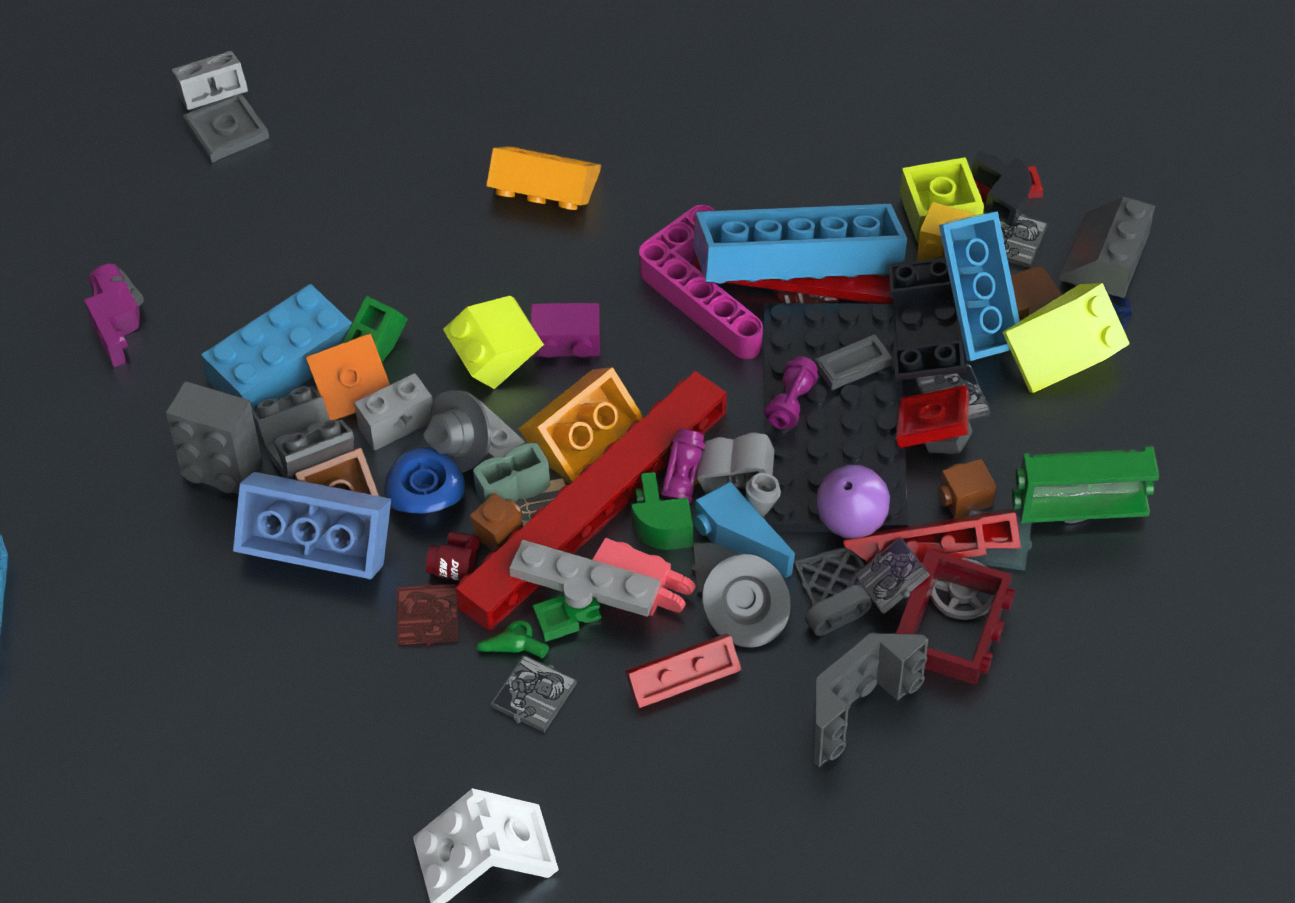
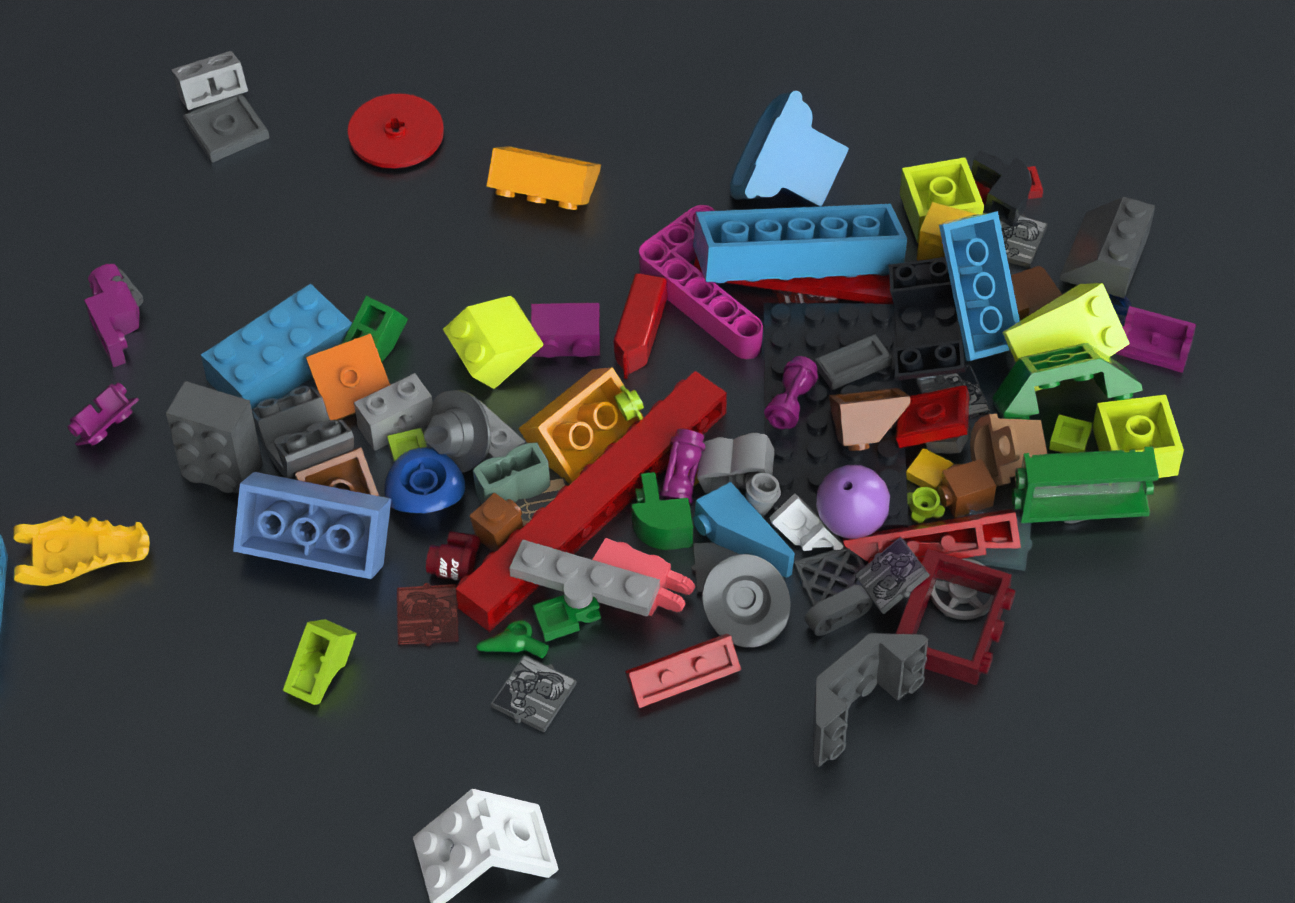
none -> yellow animal [13,516,150,586]
none -> magenta hinge [67,382,139,446]
none -> lime arch [283,619,357,705]
none -> red piece [348,94,444,168]
none -> lime plate [387,428,427,462]
none -> red piece [613,274,668,379]
none -> lime plate [614,385,644,421]
none -> piece [730,91,849,207]
none -> white slope [769,494,844,551]
none -> slope [829,388,910,451]
none -> yellow tile [906,448,954,492]
none -> lime plate [907,487,945,523]
none -> medium nougat container [970,413,1047,486]
none -> green slope [992,343,1143,420]
none -> lime plate [1049,414,1093,453]
none -> neon yellow brick [1092,395,1184,484]
none -> magenta hinge [1116,306,1196,373]

